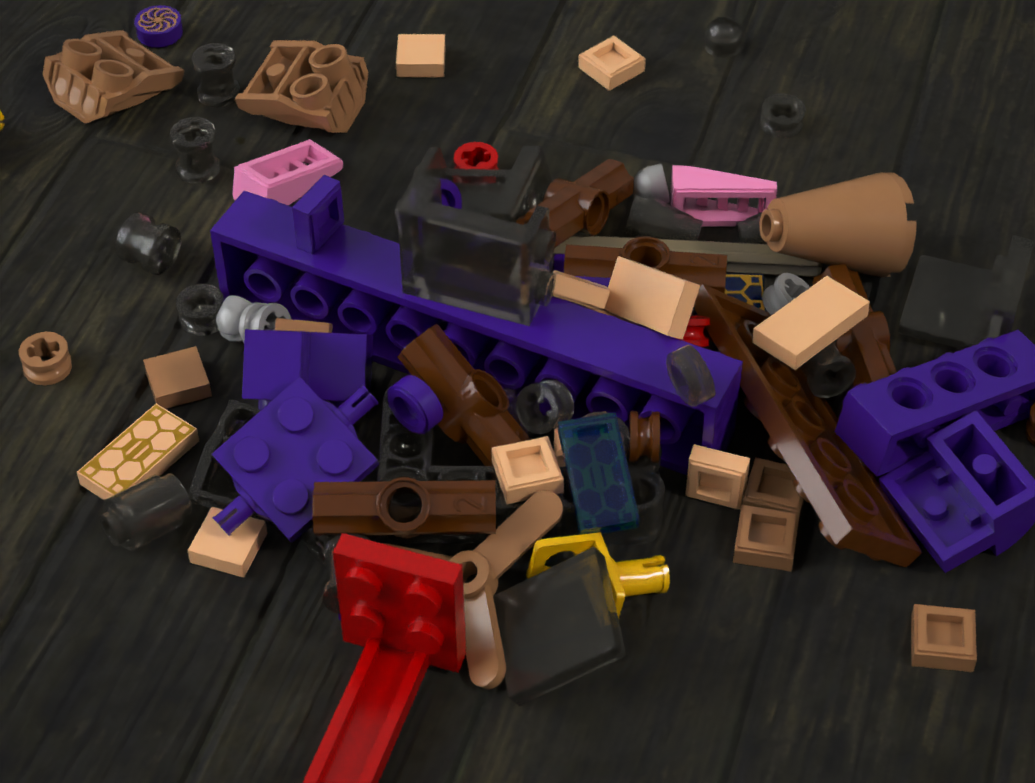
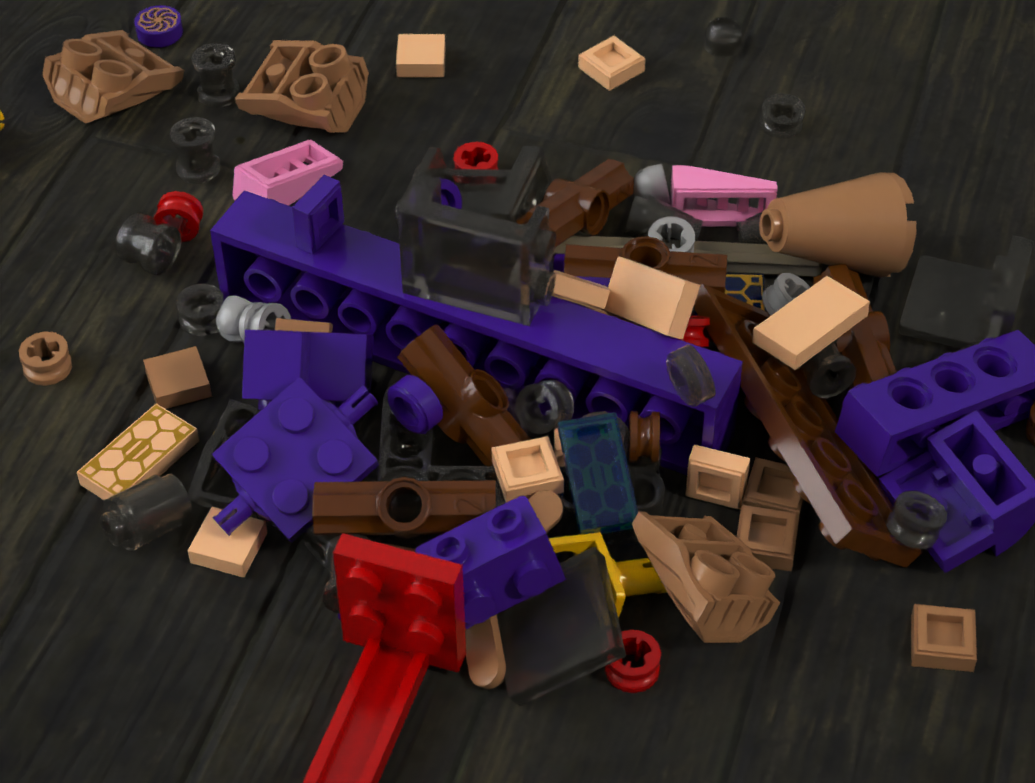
none -> red bush [153,191,203,242]
none -> dark purple bracket [416,496,566,630]
none -> red bush [605,630,661,693]
none -> medium nougat slope [632,512,780,643]
none -> light grey bush [648,216,695,253]
none -> clear smoke bush [886,491,947,549]

